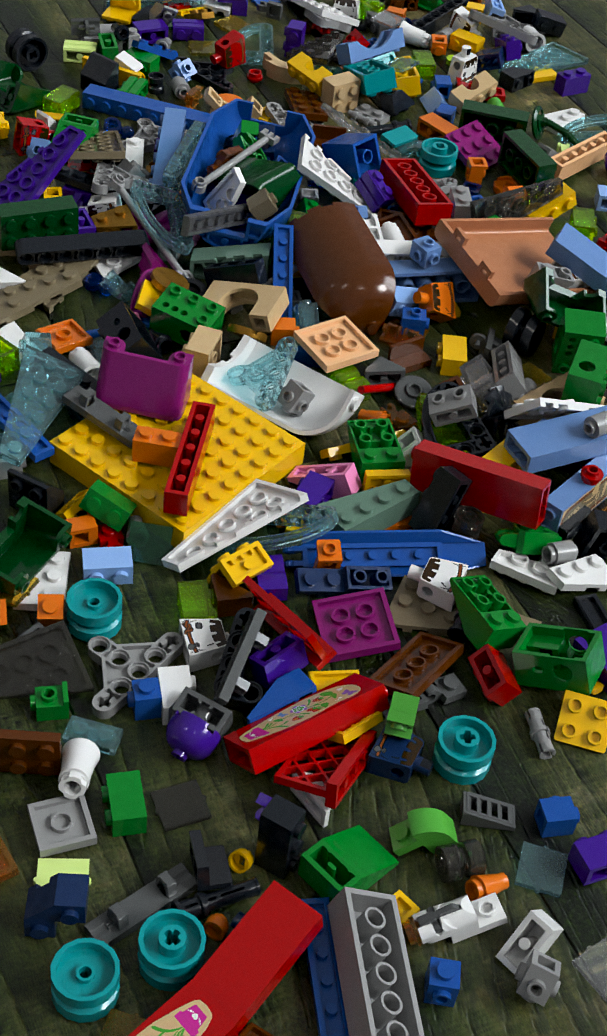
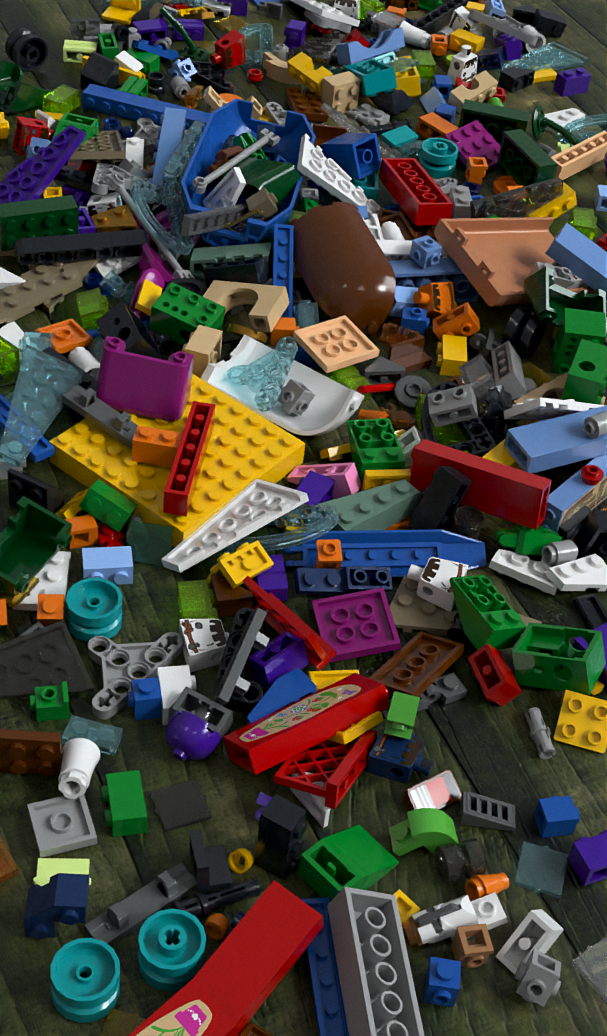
pearl gold tile [150,267,189,293] -> none
green slope [233,120,259,138] -> none
dark purple brick [354,170,395,213] -> none
teal wheel [432,715,497,785] -> none
none -> clear neon green brick [76,288,109,331]
none -> dark green dish [159,6,208,62]
none -> piece [227,209,266,232]
none -> light grey brick [273,44,289,62]
none -> slope [403,769,462,811]
none -> orange brick [432,302,480,341]
none -> medium nougat brick [451,923,494,968]

